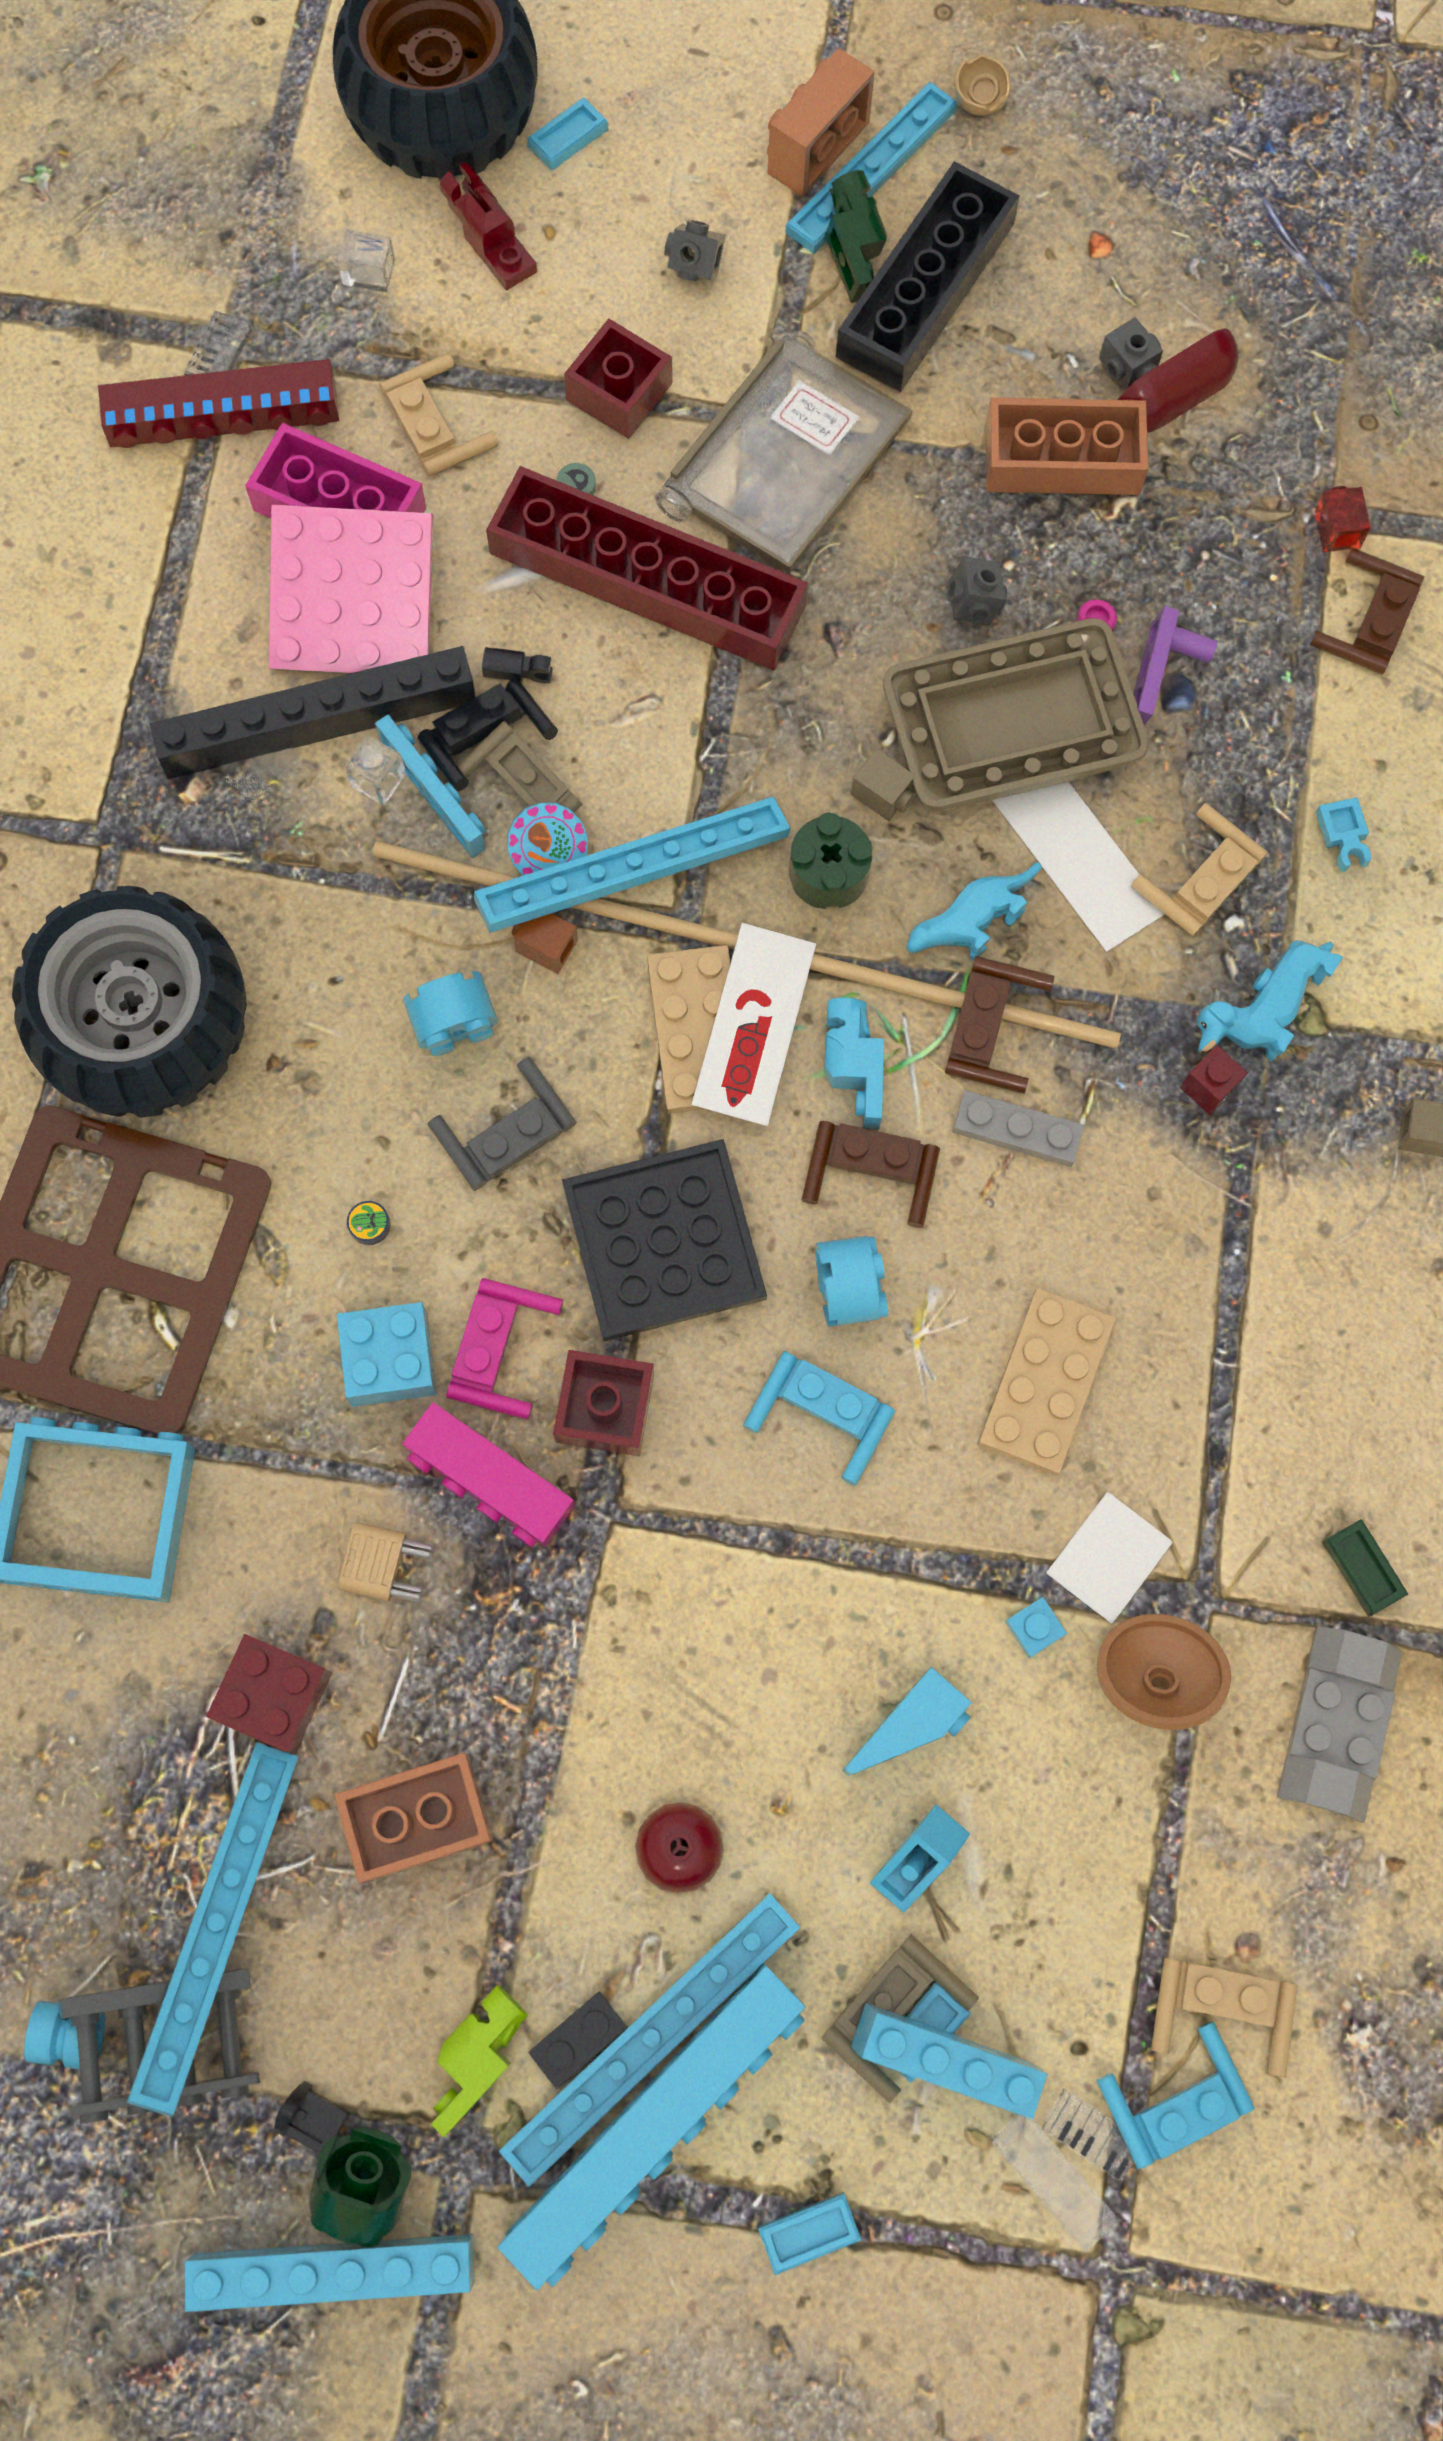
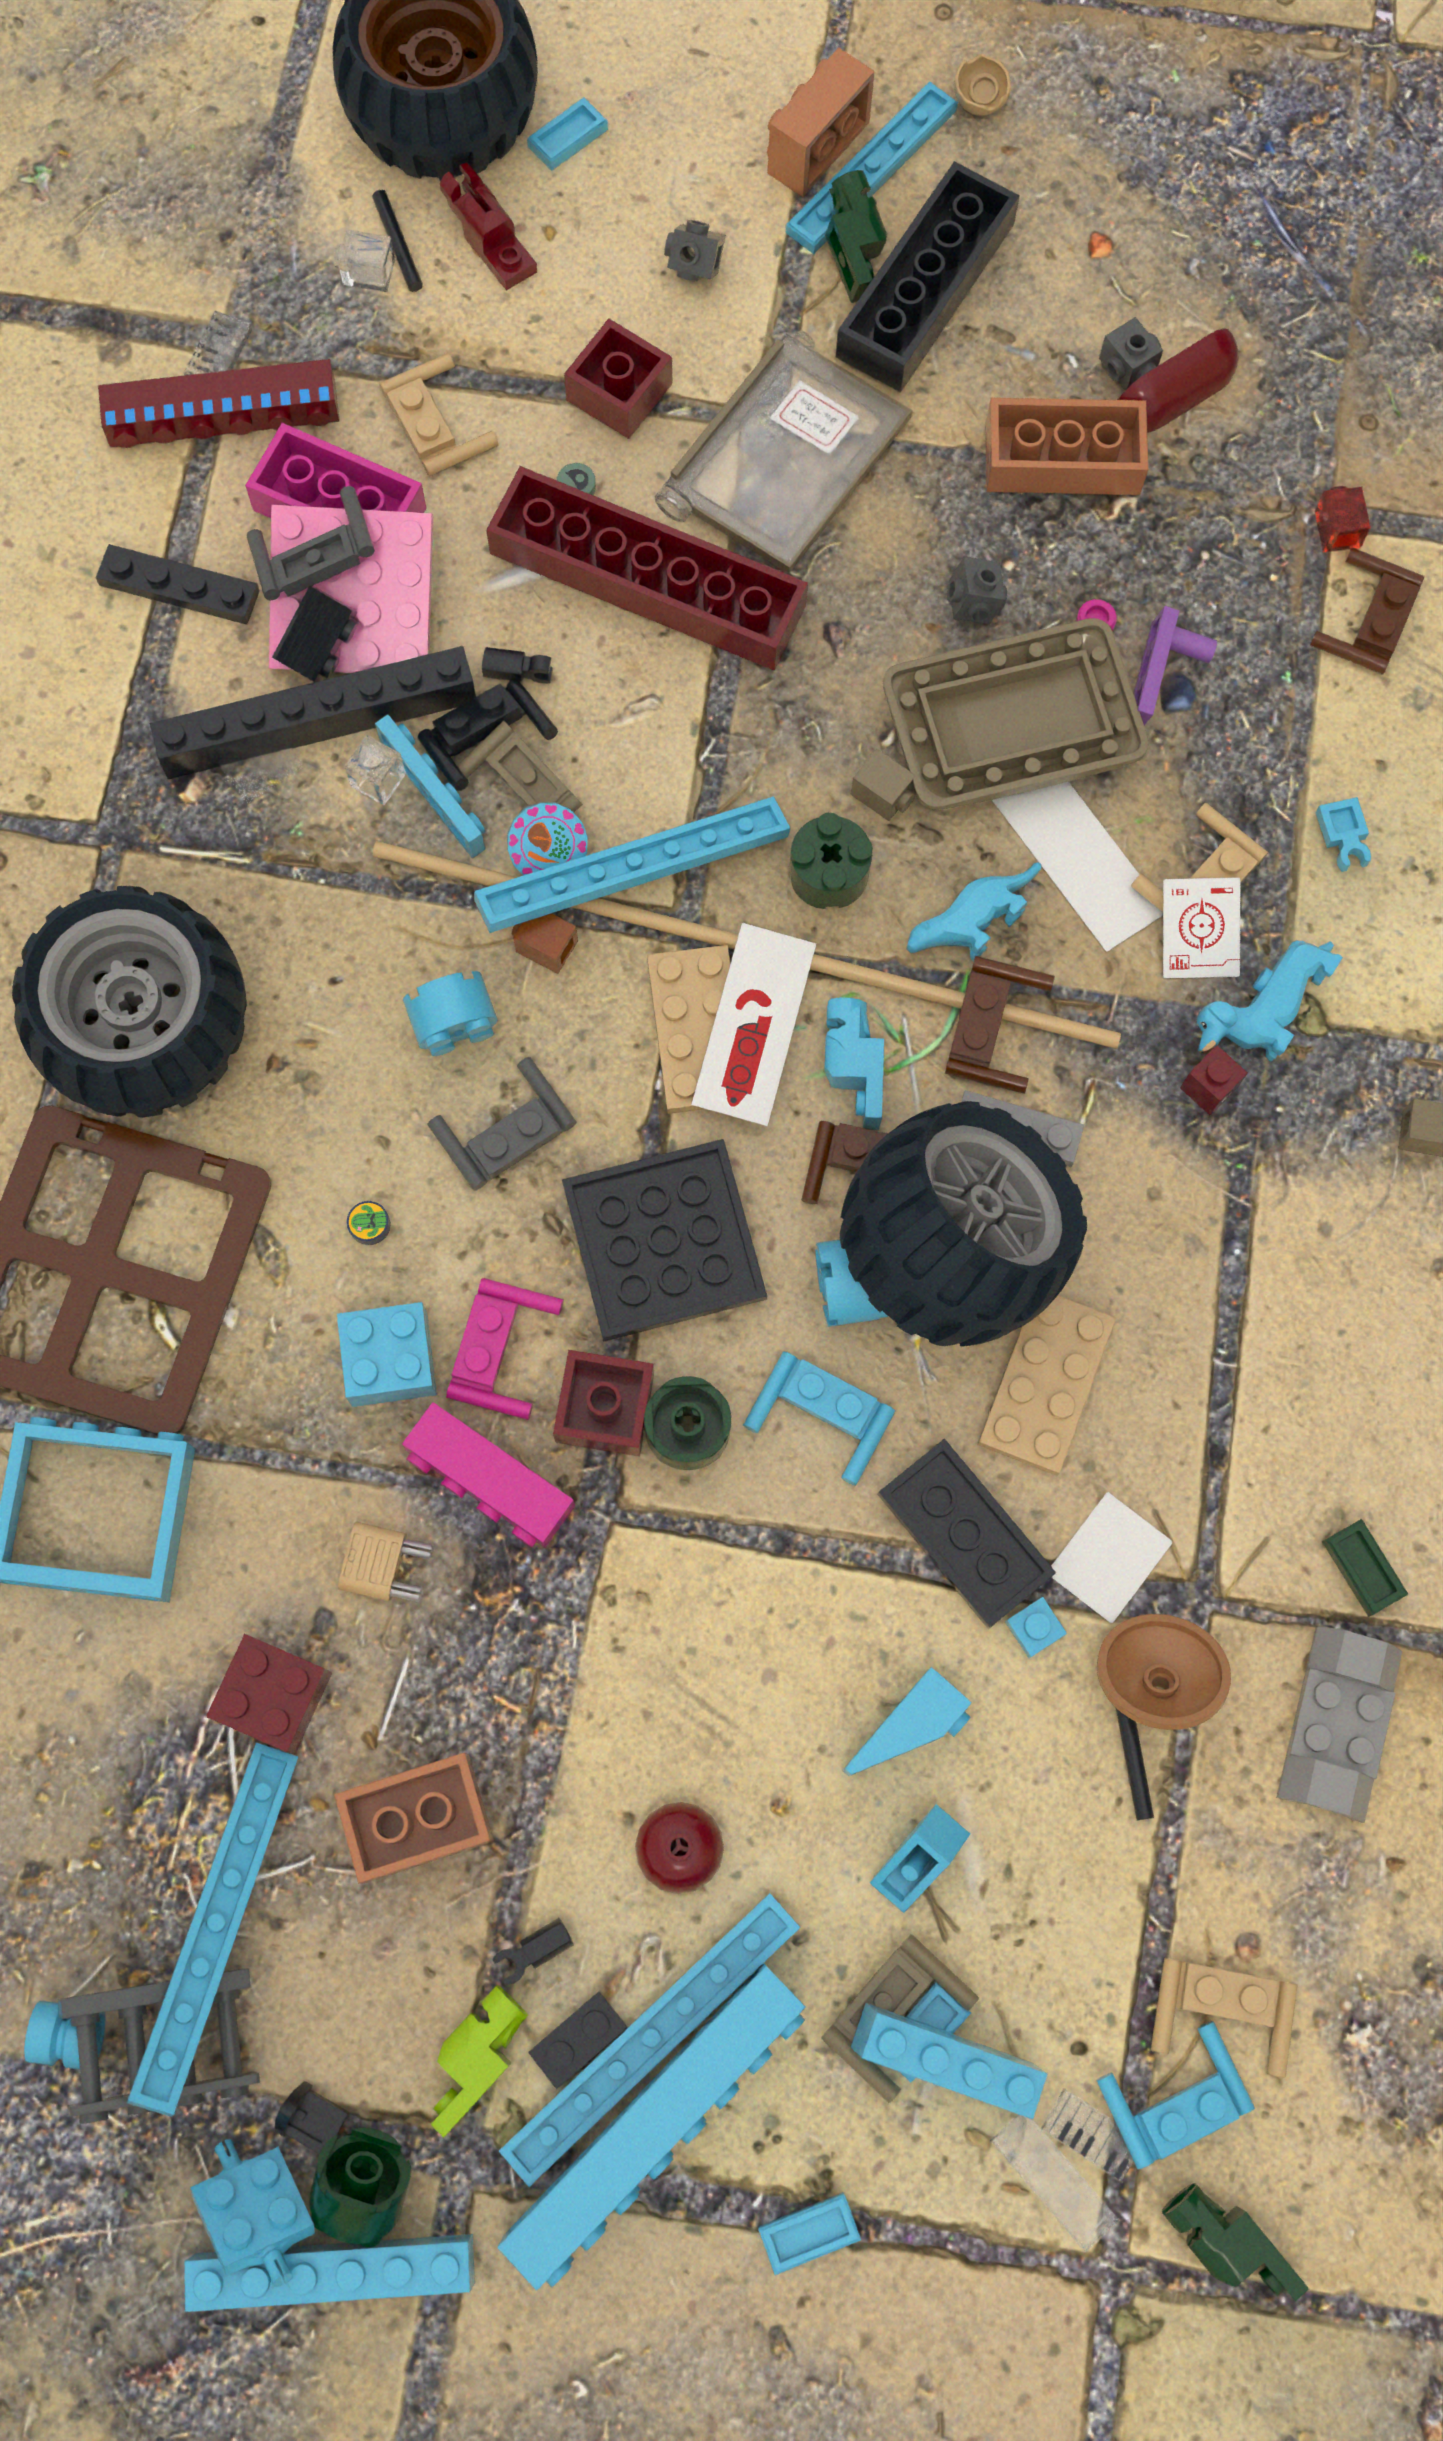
none -> black plate [96,544,260,625]
none -> medium azure plate [190,2139,315,2287]
none -> dark grey plate [246,486,375,601]
none -> black brick [272,586,359,682]
none -> black bar [372,190,423,292]
none -> black bar [492,1918,574,1985]
none -> dark green brick [644,1376,731,1470]
none -> black wheel [839,1101,1087,1347]
none -> black plate [877,1438,1056,1629]
none -> black bar [1116,1708,1154,1820]
none -> dark green plate [1162,2183,1309,2302]
none -> white sticker [1163,878,1240,978]

